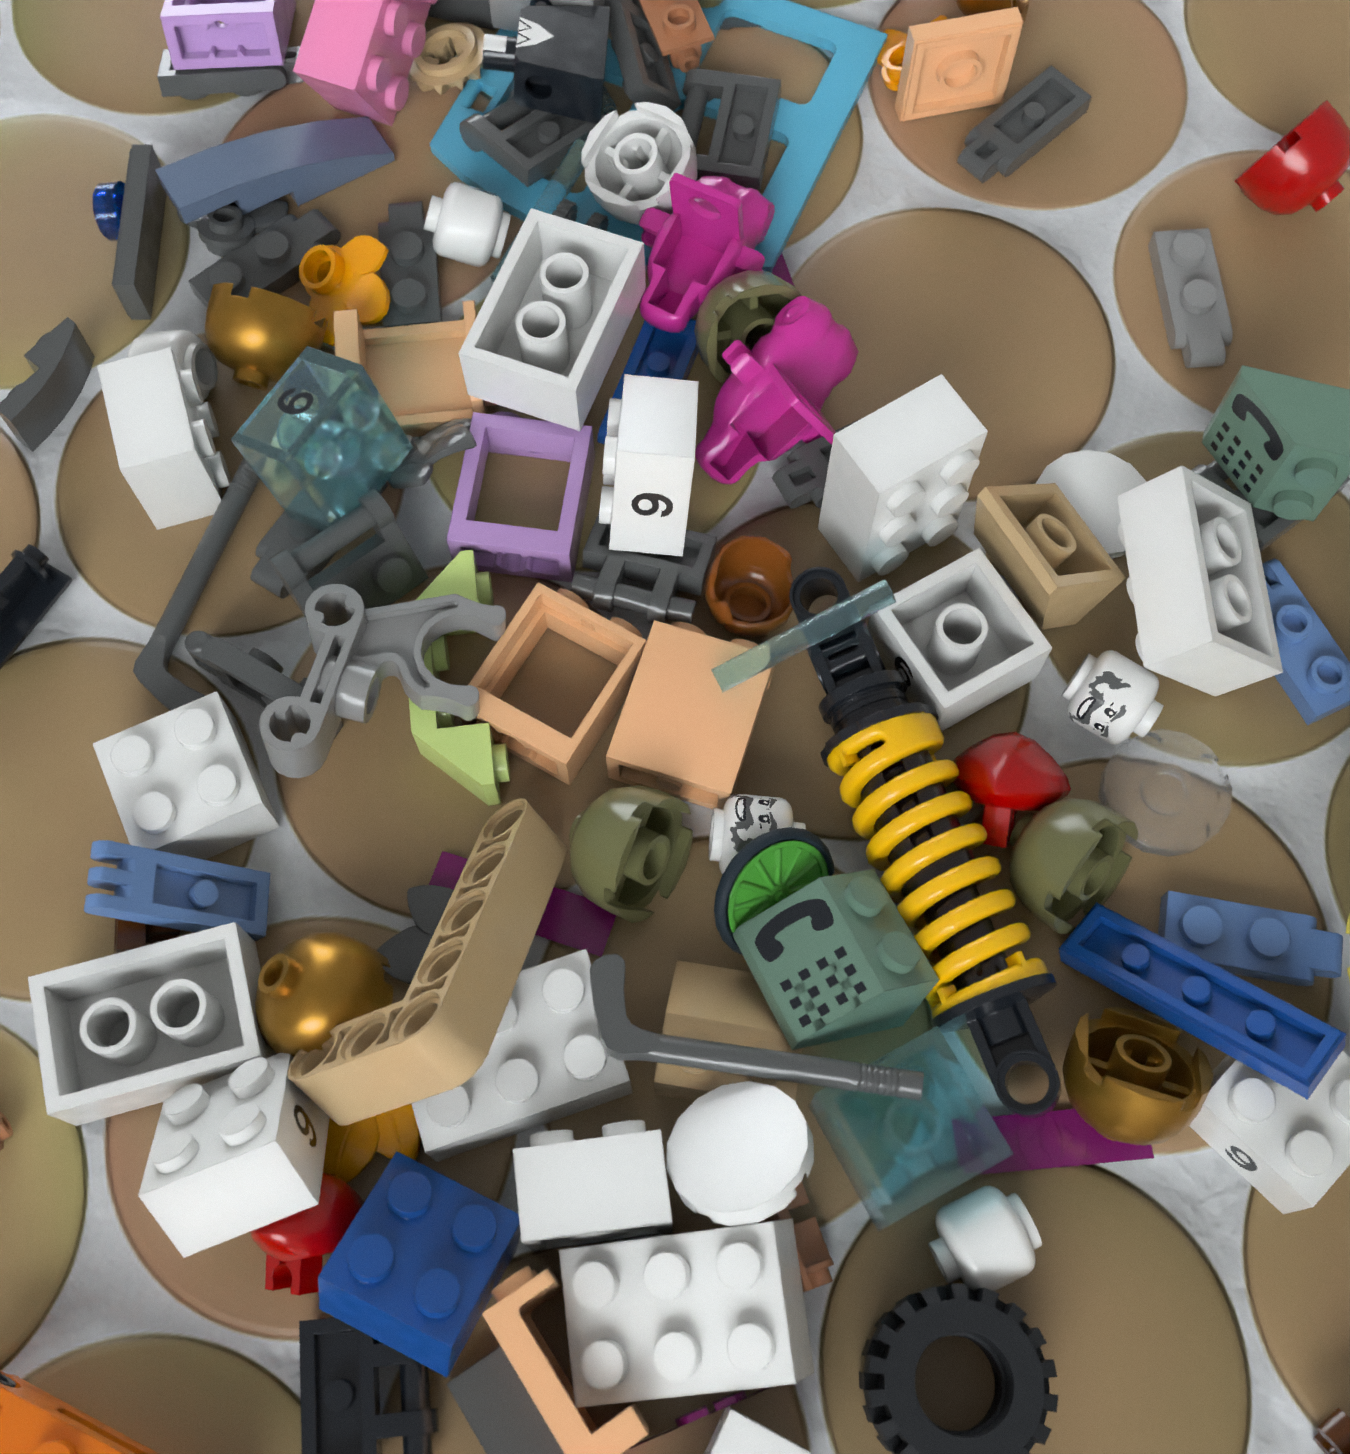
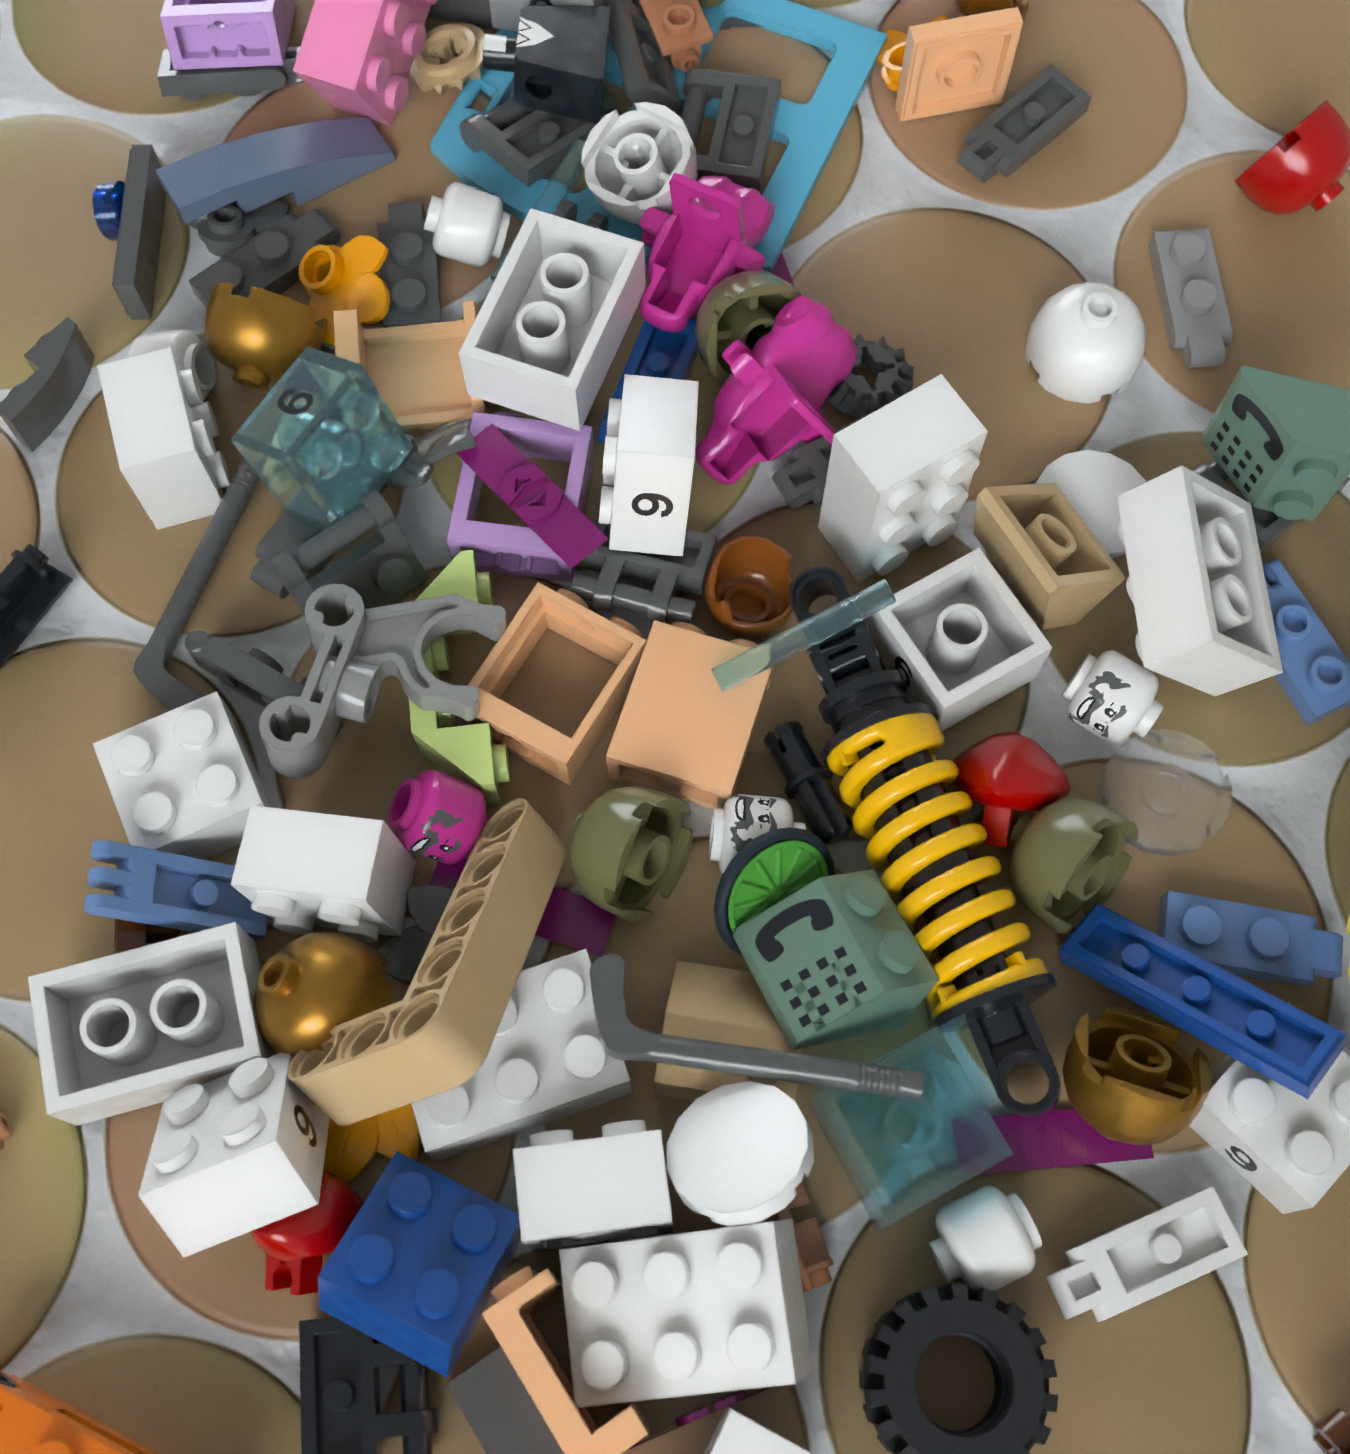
none -> white brick [231,805,416,943]
none -> dark pink head [388,770,490,865]
none -> magenta piece [456,424,608,569]
none -> black axle [764,721,853,846]
none -> dark grey gear [827,333,914,419]
none -> white cylinder [1025,282,1147,404]
none -> white hinge [1046,1186,1248,1322]

